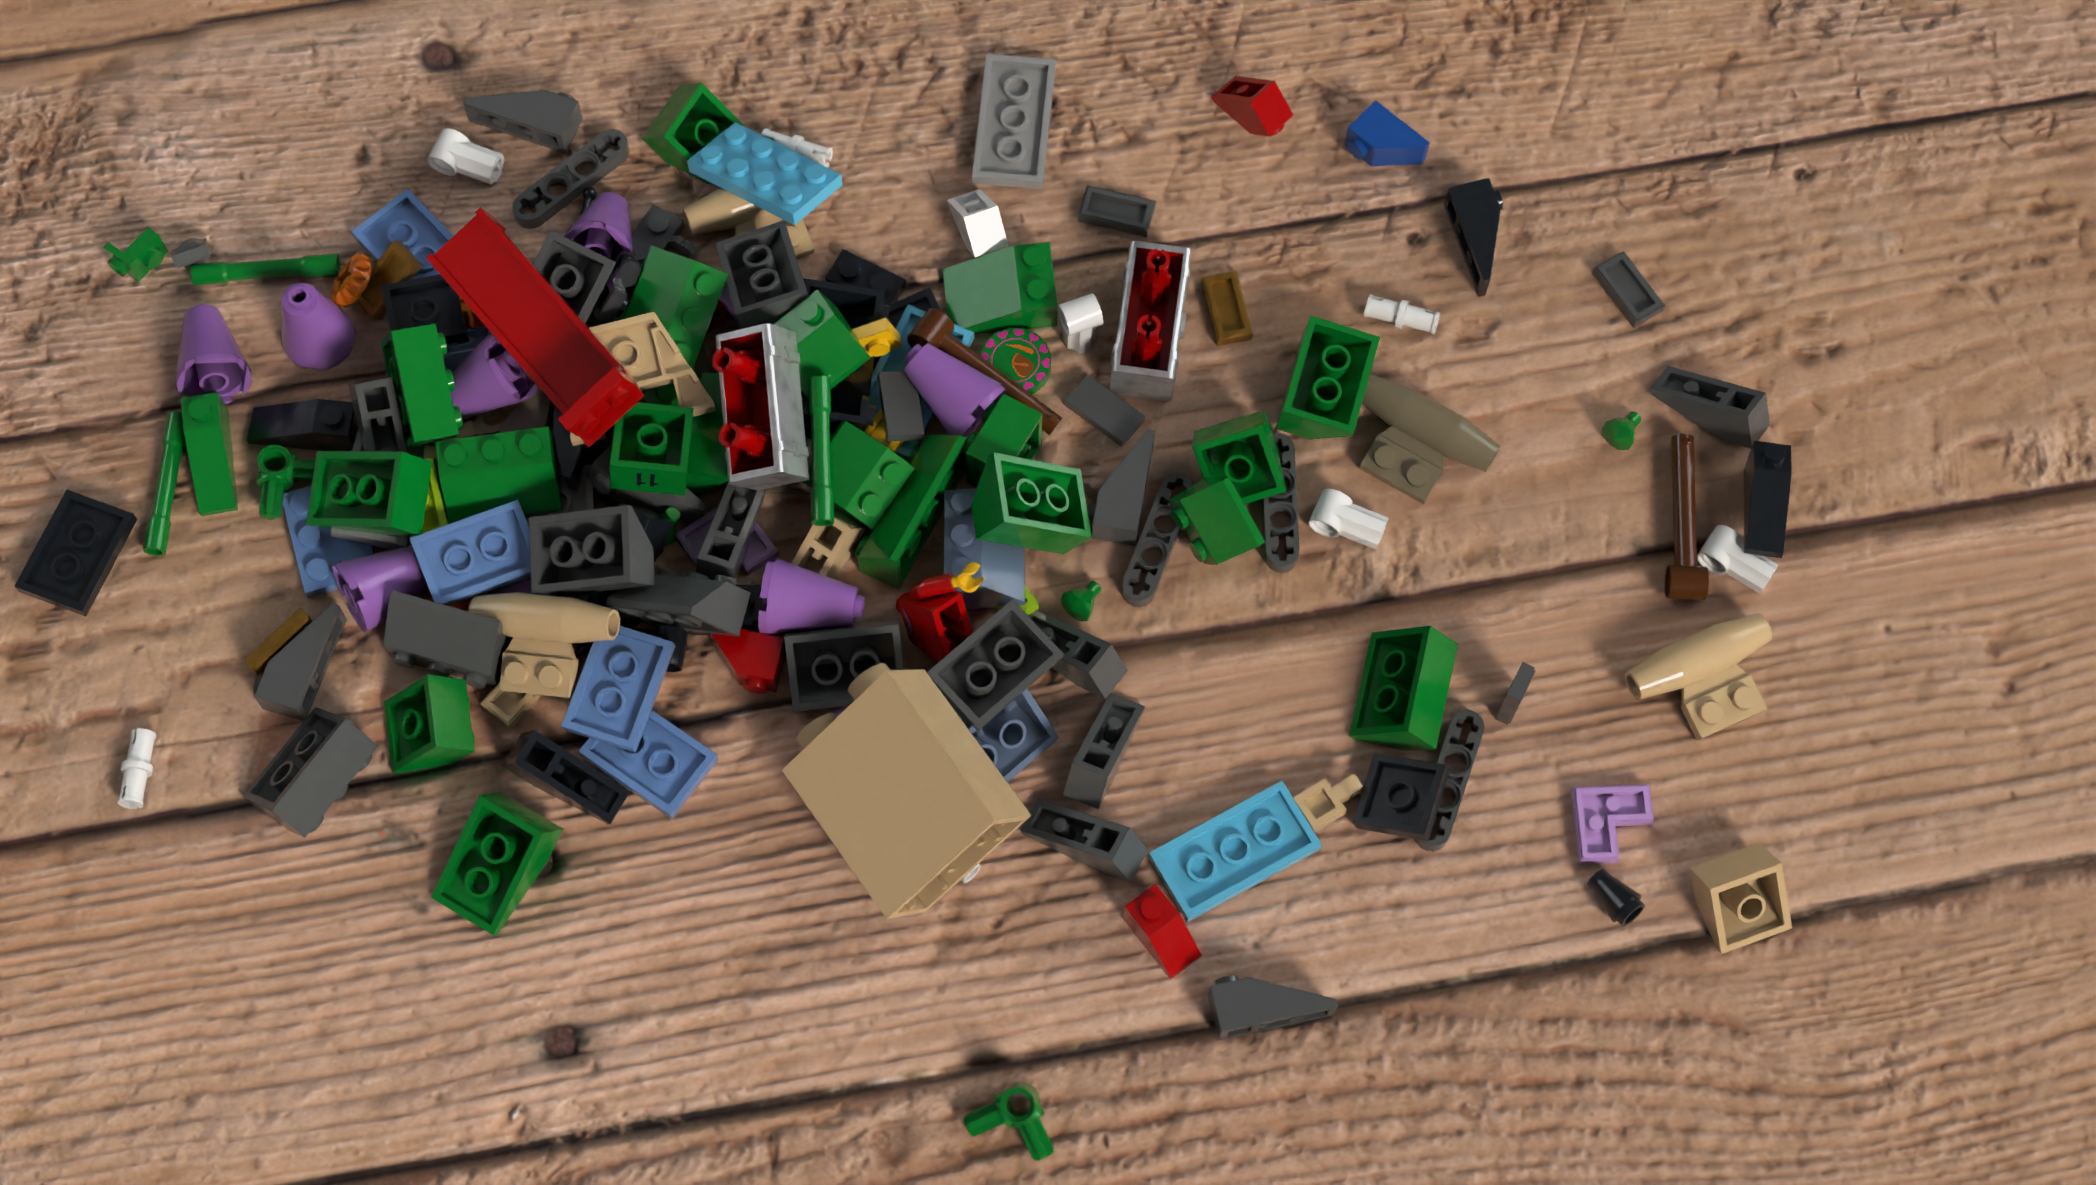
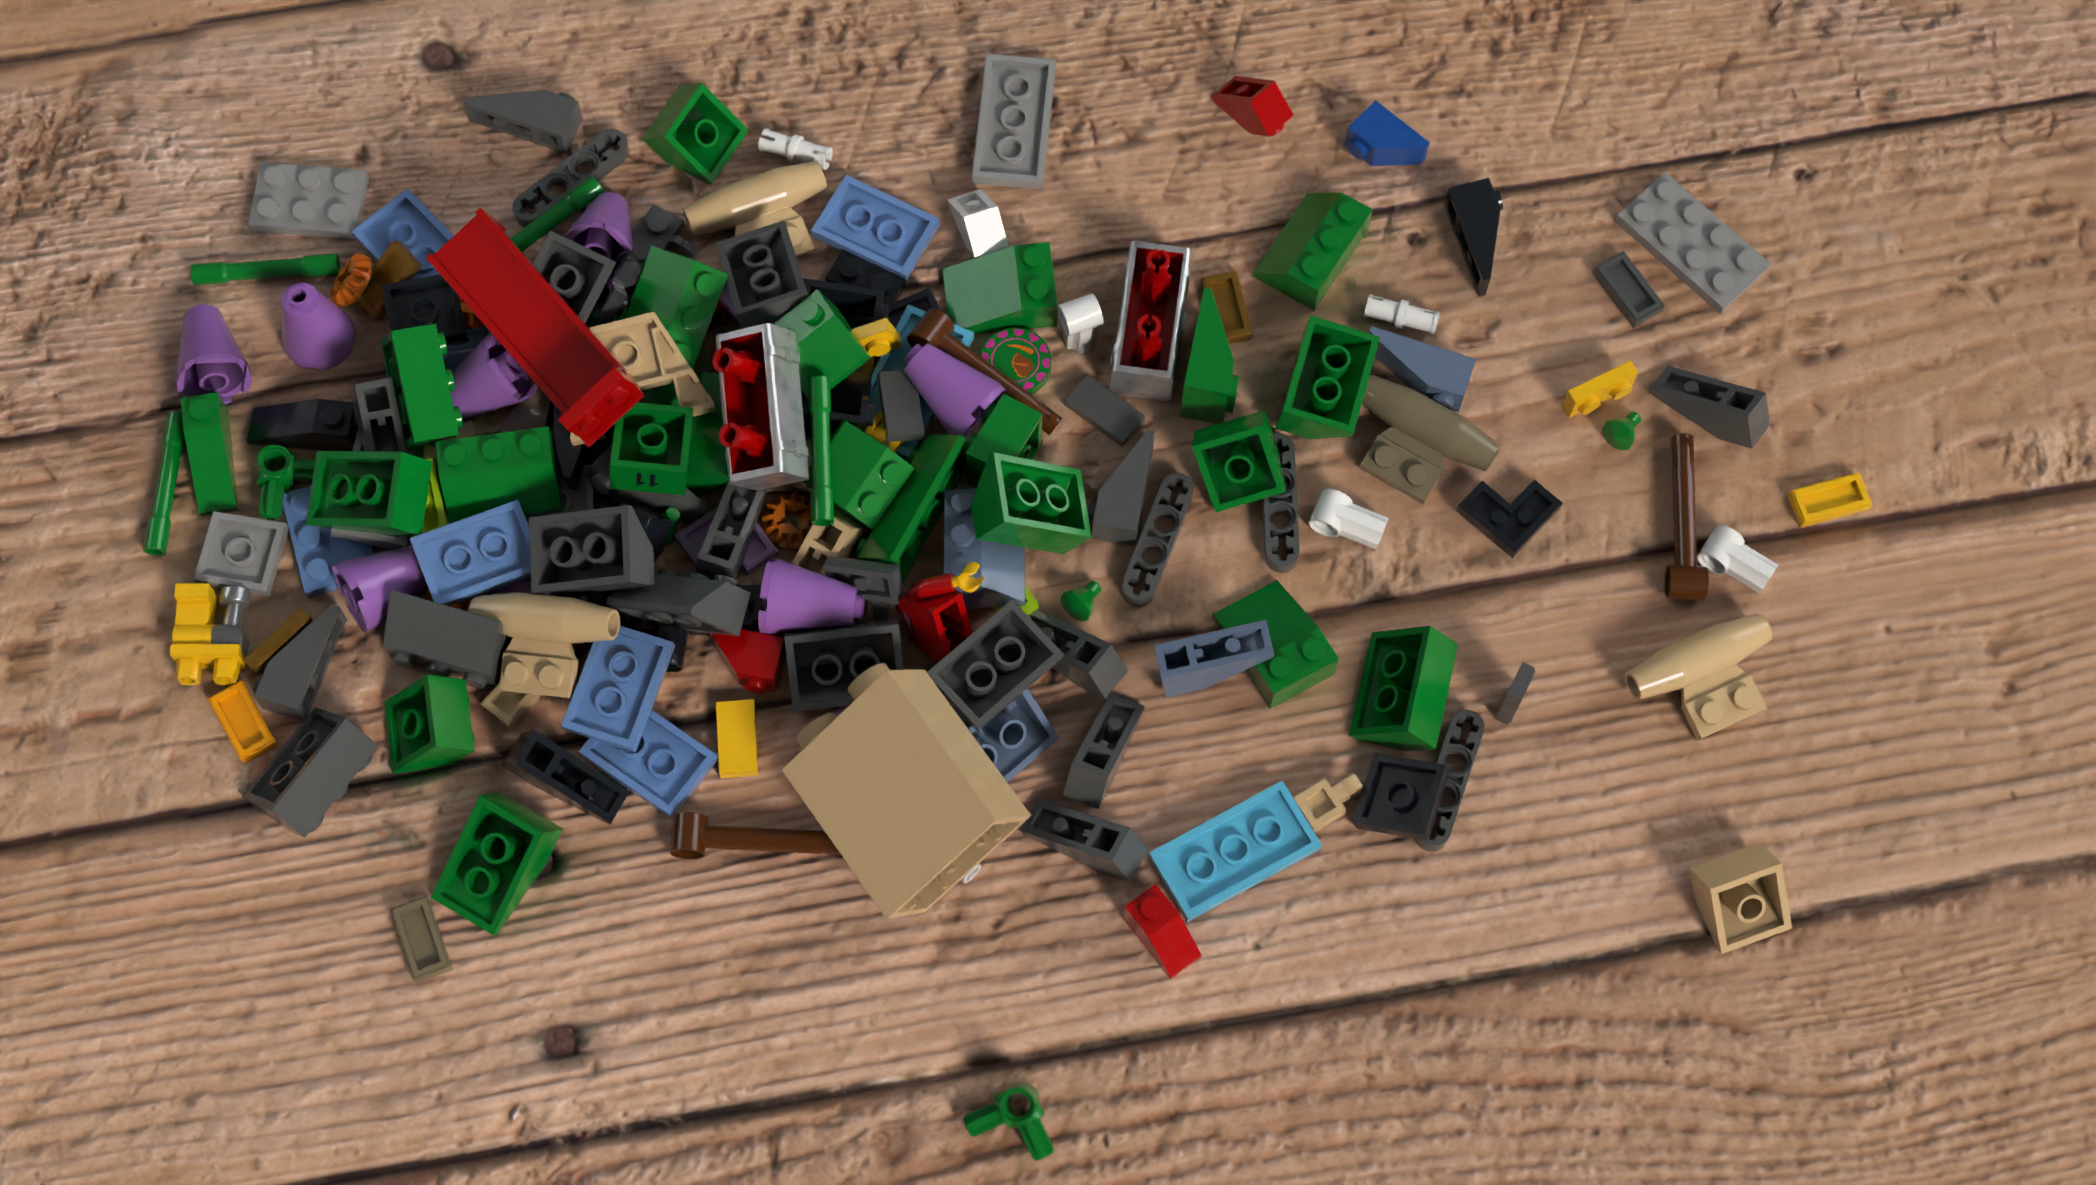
black plate [14,489,138,617] -> none
green bracket [103,227,168,282] -> none
white pin [117,728,156,809] -> none
dark grey tile [171,238,211,268] -> none
white piece [427,128,505,185] -> none
medium azure plate [687,122,843,225] -> none
dark grey tile [1078,185,1156,237] -> none
green slope [1169,477,1265,565] -> none
dark grey slope [1208,975,1338,1040] -> none
lavender tile [1571,784,1654,865] -> none
black cone [1587,868,1645,926] -> none
black slope [1744,440,1792,558] -> none
none -> yellow hips [170,583,251,685]
none -> light grey plate [193,511,289,597]
none -> light orange tile [207,680,278,764]
none -> light grey plate [248,162,369,240]
none -> dark tan tile [390,896,453,983]
none -> green piece [510,175,605,252]
none -> reddish brown piece [670,812,841,859]
none -> yellow tile [716,699,759,779]
none -> orange gear [762,491,812,549]
none -> medium blue plate [811,175,940,281]
none -> dark grey hinge [824,556,904,620]
none -> sand blue slope [1154,620,1275,698]
none -> green slope [1180,288,1239,424]
none -> green slope [1212,580,1339,709]
none -> green slope [1253,192,1373,311]
none -> sand blue slope [1369,326,1476,412]
none -> black plate [1456,479,1563,558]
none -> yellow plate [1562,360,1638,418]
none -> light grey plate [1615,172,1771,314]
none -> yellow tile [1787,472,1873,528]

